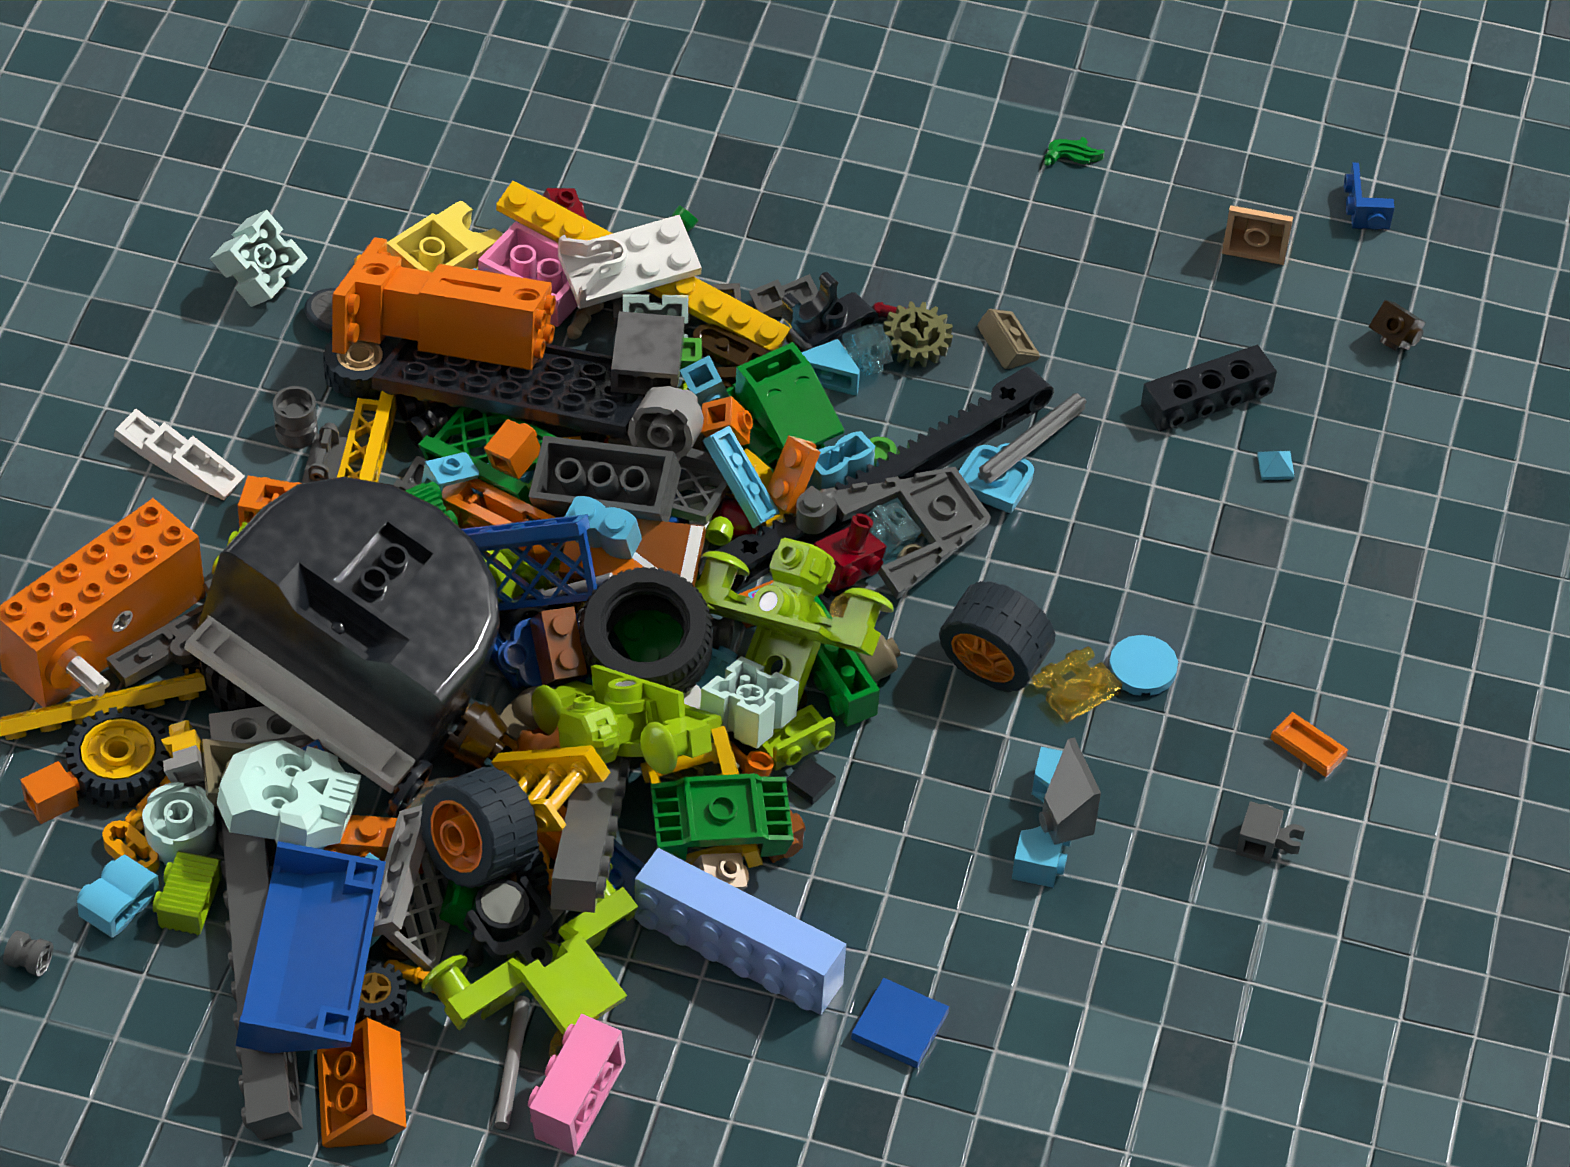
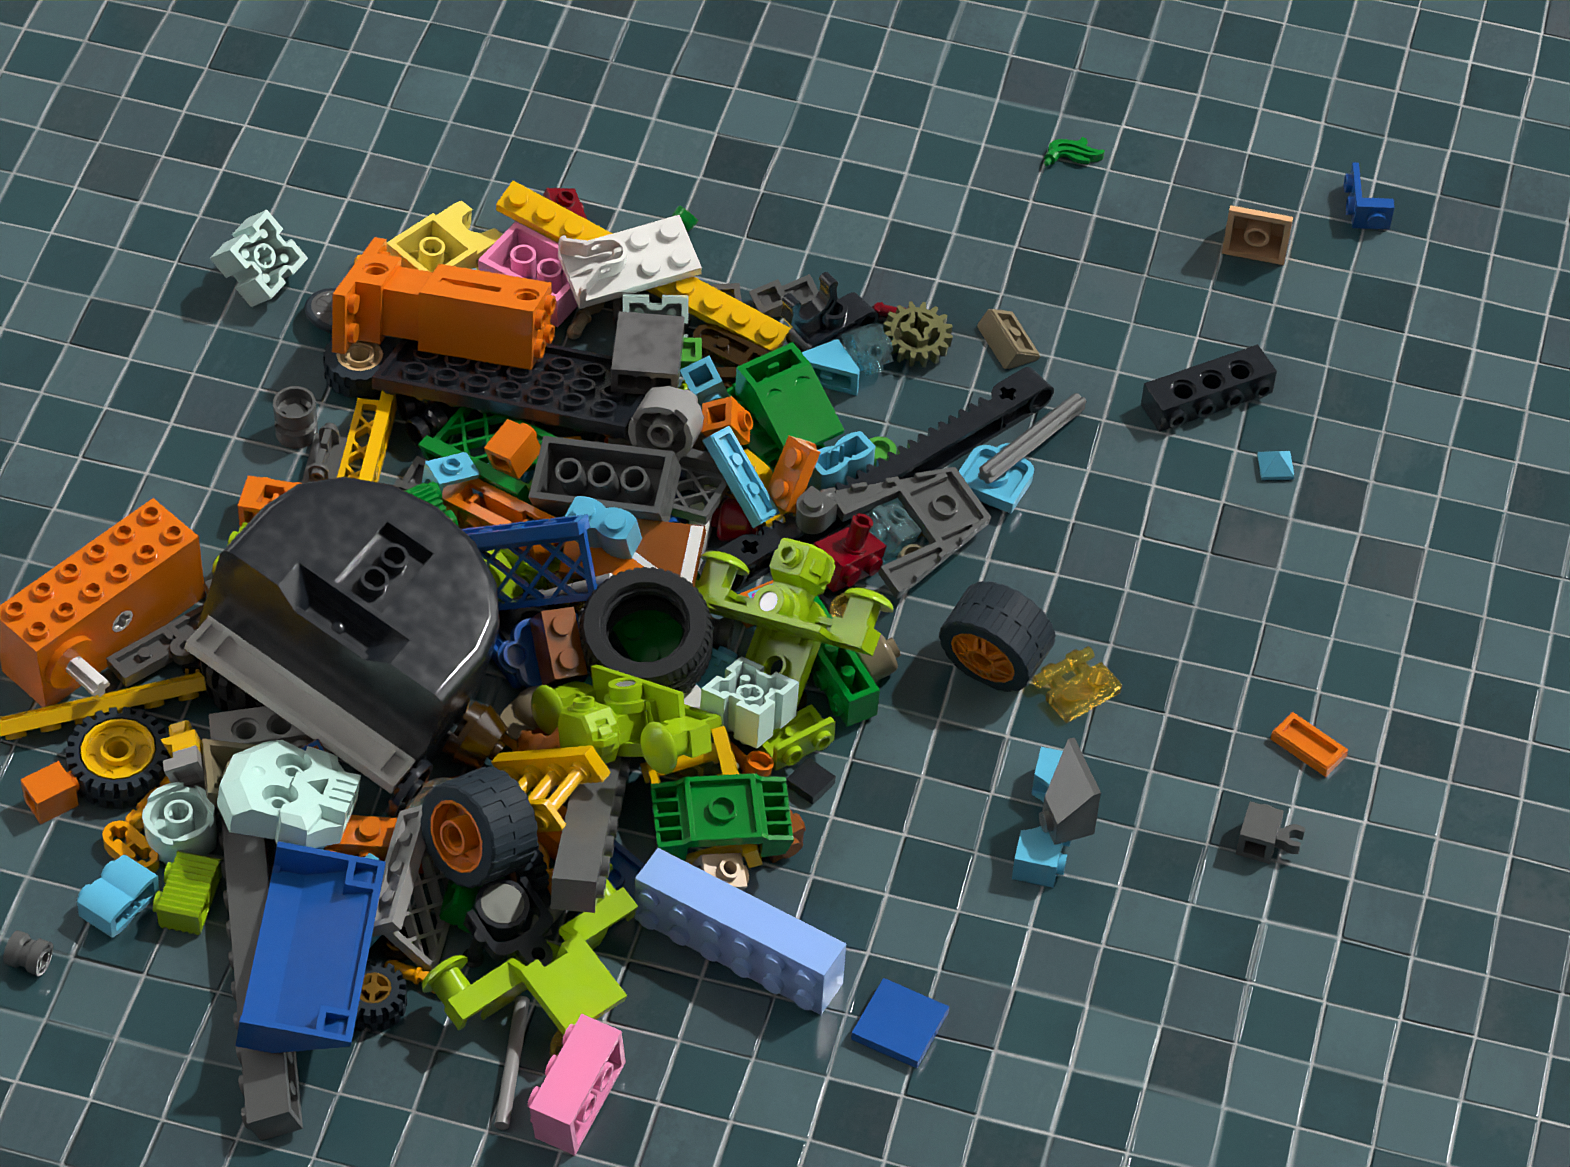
white slope [114,409,245,500] -> none
orange slope [317,1018,406,1148] -> none
lime hinge [705,516,734,546] -> none
medium azure tile [1109,635,1178,696] -> none
dark brown brick [1368,300,1426,351] -> none

